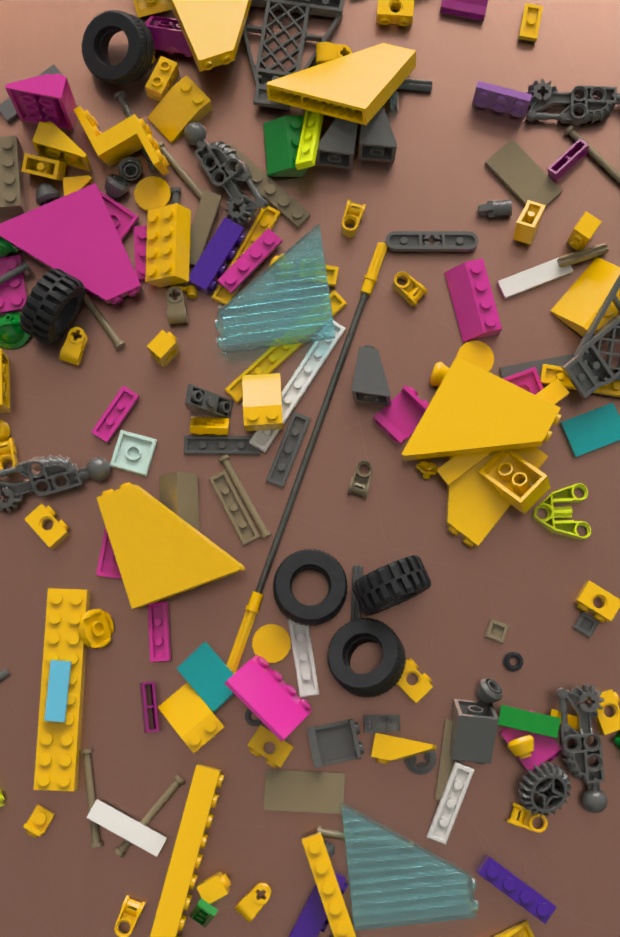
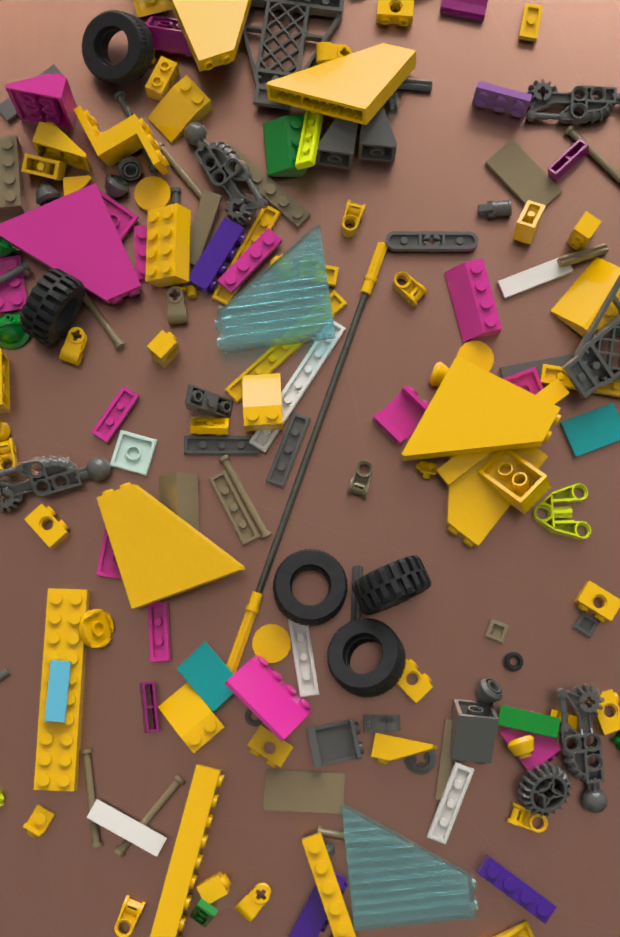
dark grey slope [351,345,392,406] -> none

